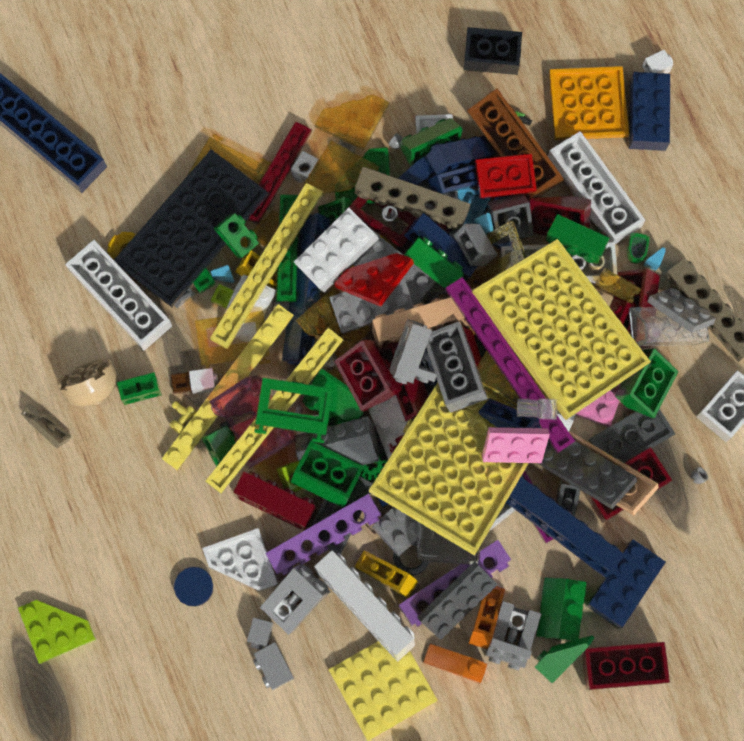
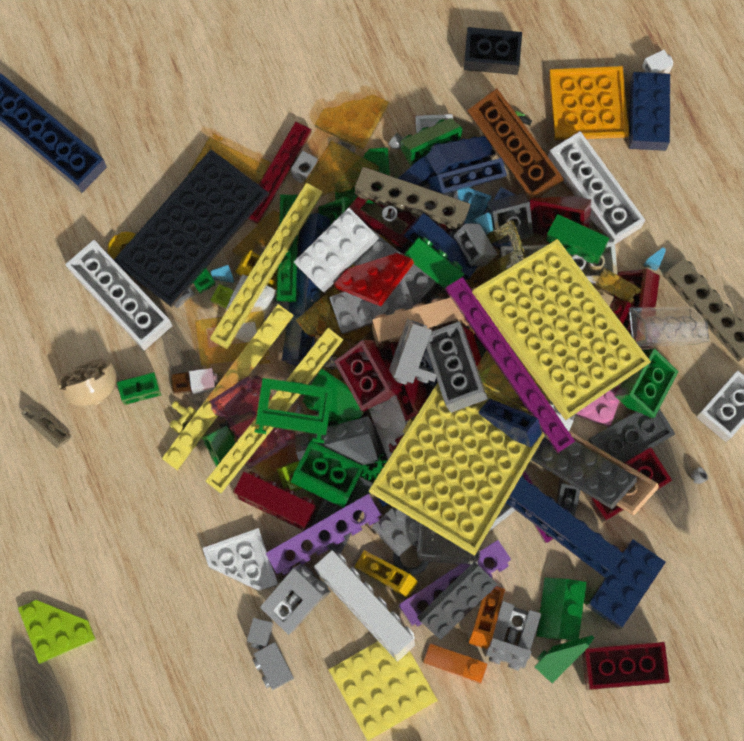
dark blue tile [174,567,214,607] -> none
green brick [214,213,259,258] -> none
red plate [475,154,537,198] -> none
bright pink plate [482,427,550,463] -> none
clear piece [517,398,557,420] -> none
rock [627,233,650,264] -> none
light grey plate [648,288,716,333] -> none

